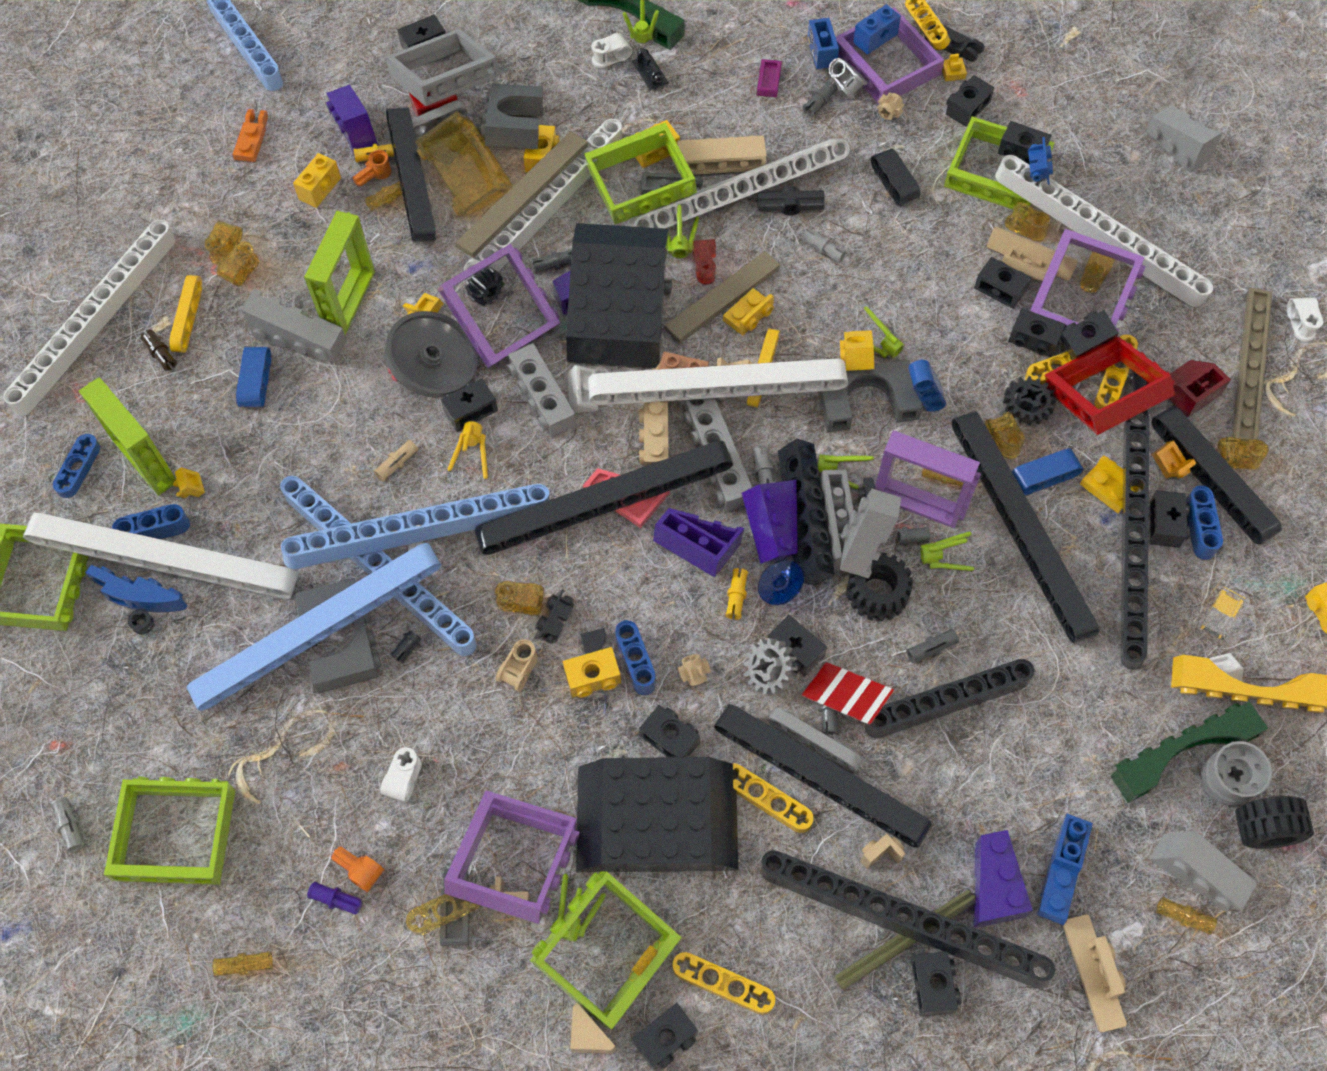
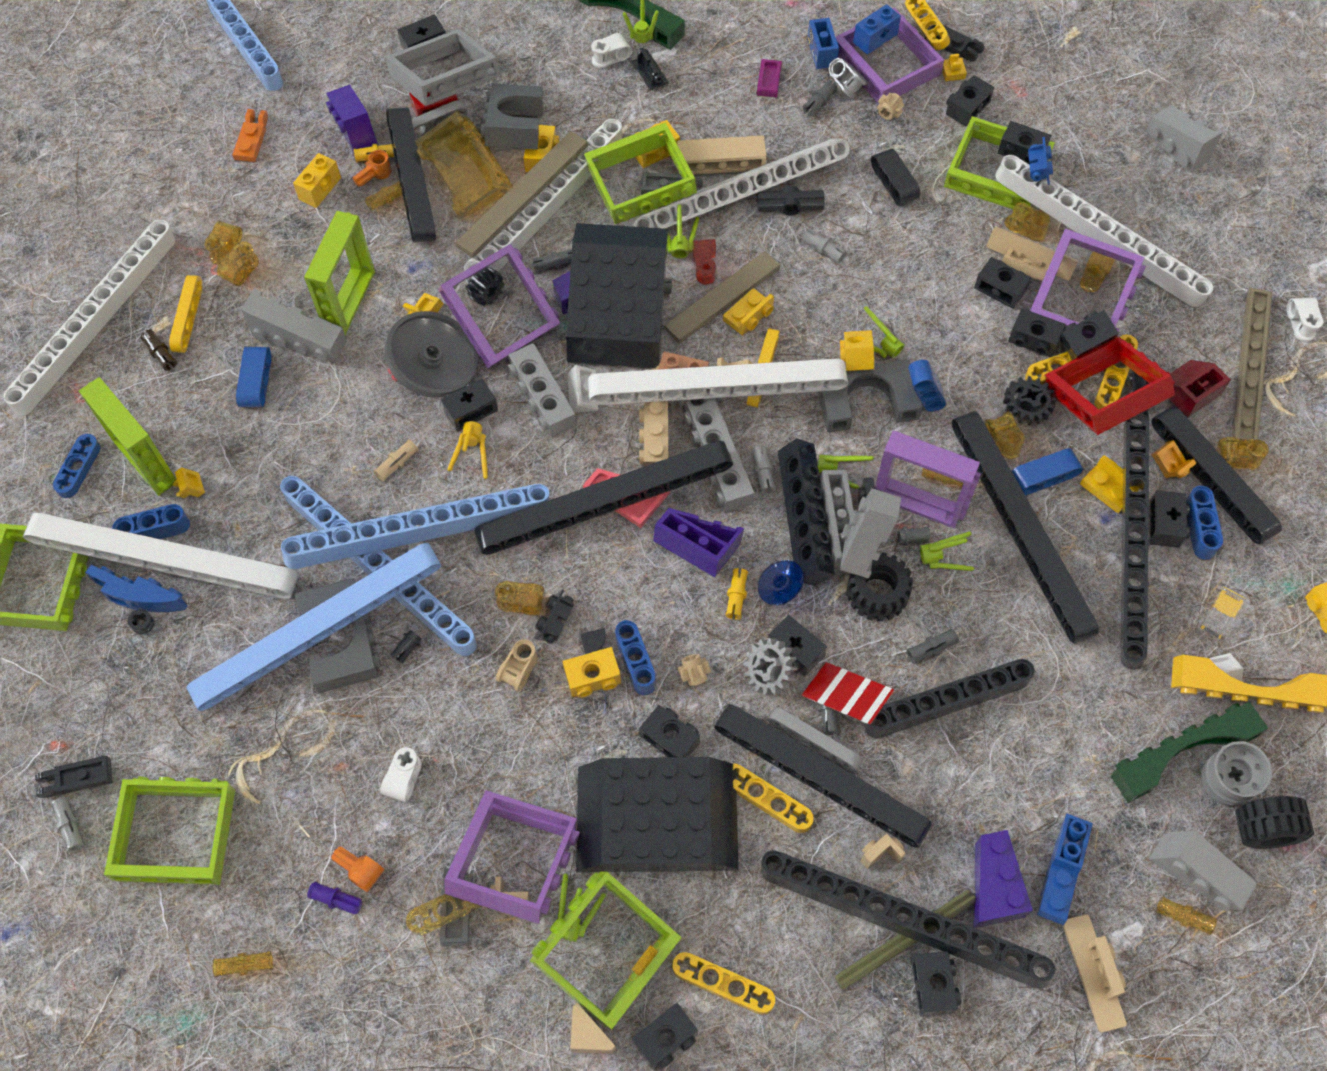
dark purple wedge [742,480,797,564] -> none
none -> black hinge [35,755,113,798]

